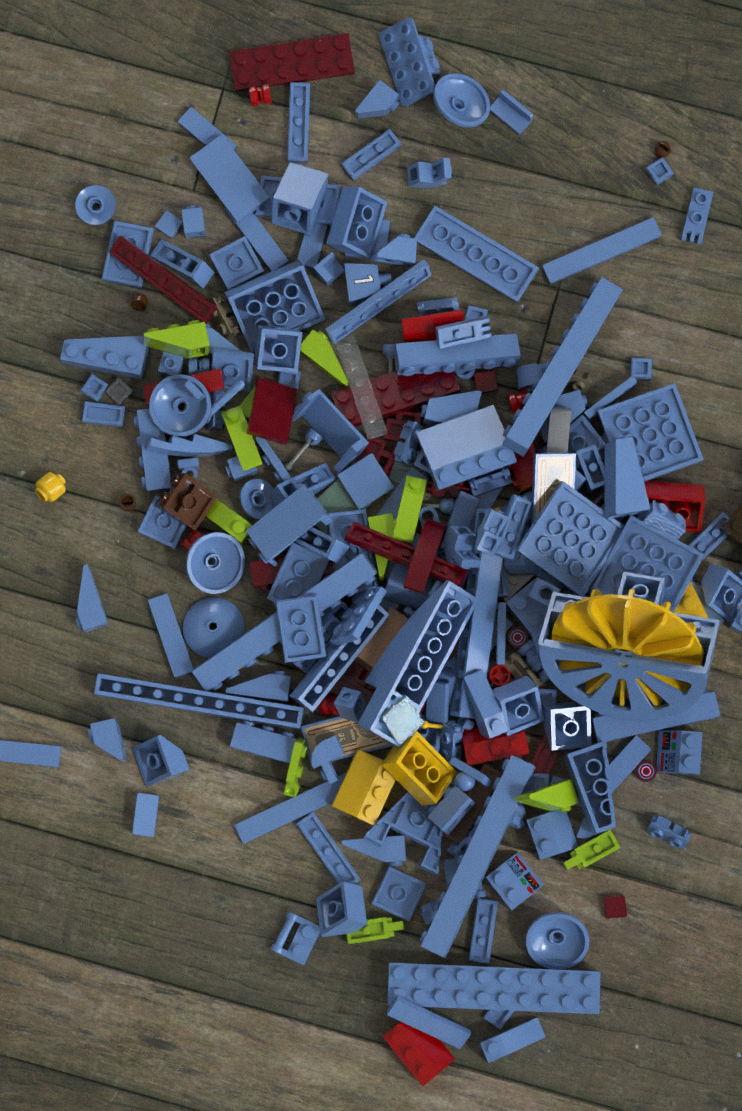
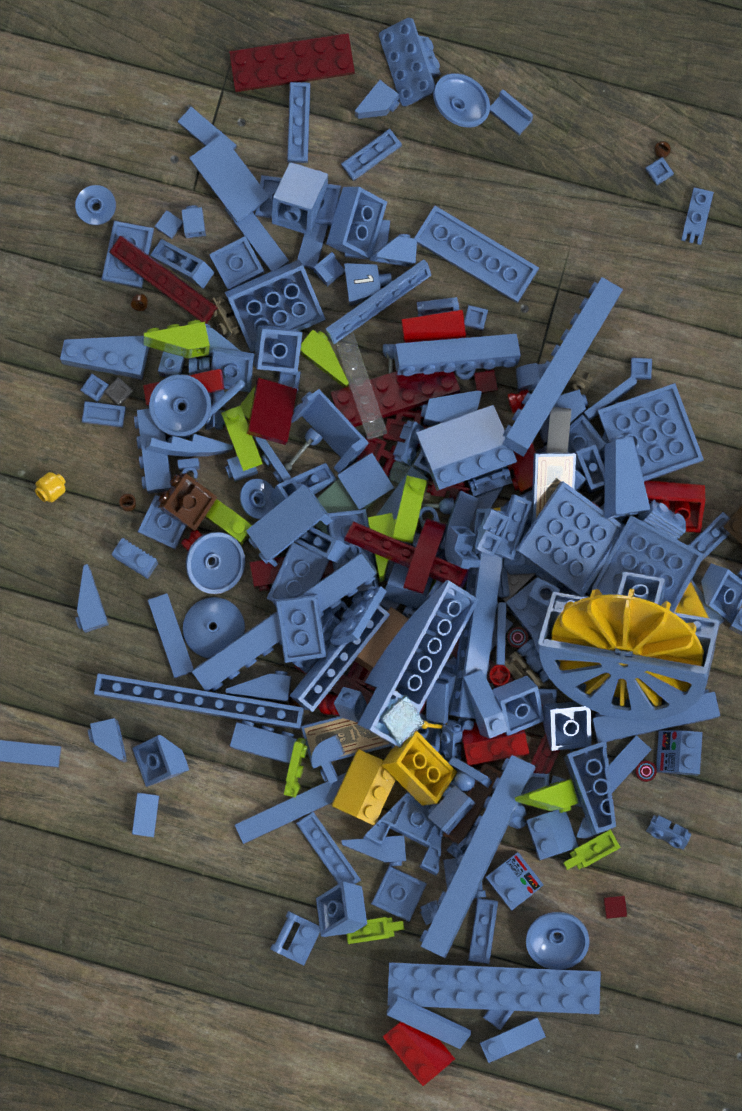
medium blue tile [184,380,206,401] -> none
red wheel [249,84,272,107] -> none
medium blue brick [407,158,452,188] -> none
medium blue hinge [435,316,491,349] -> none
medium blue tile [542,217,662,285] -> none
none -> medium blue brick [111,538,158,579]

